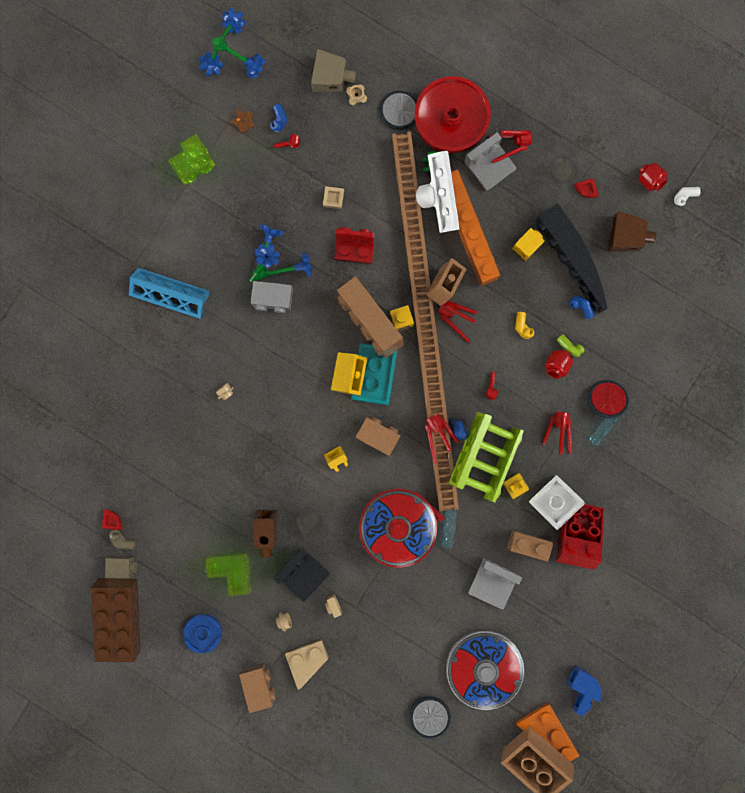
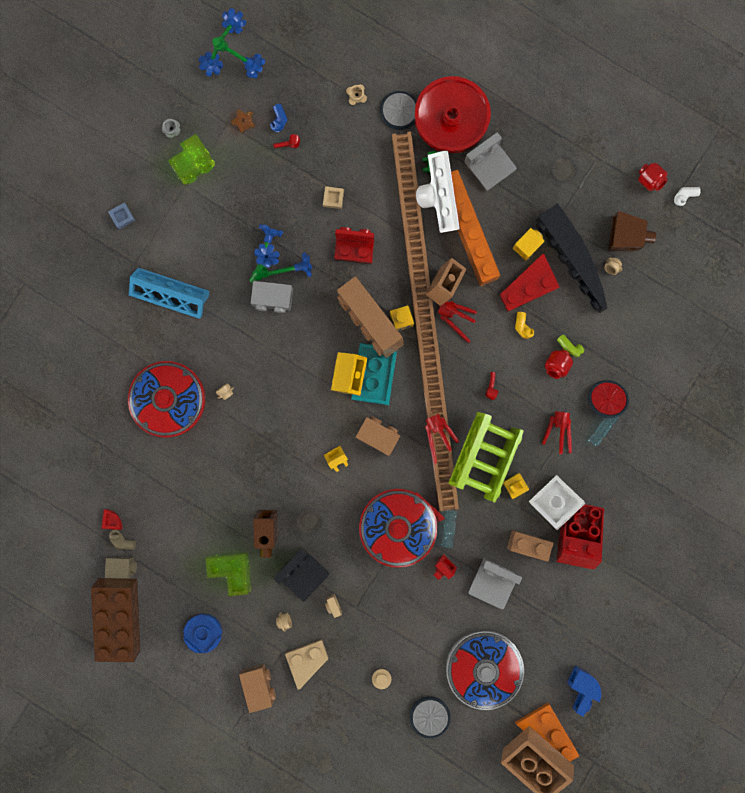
dark tan torso [311,49,356,92] -> none
blue arm [449,418,469,440] -> none
red plant [488,130,532,163] -> none
blue arm [569,296,595,319] -> none
red tile [574,178,599,198] -> none
none -> sand blue plate [108,202,136,230]
none -> dish [128,361,206,438]
none -> light grey plate [162,119,180,138]
none -> tan plate [372,669,391,689]
none -> red tile [433,554,457,580]
none -> red wing [499,253,560,312]
none -> tan plate [604,258,622,275]

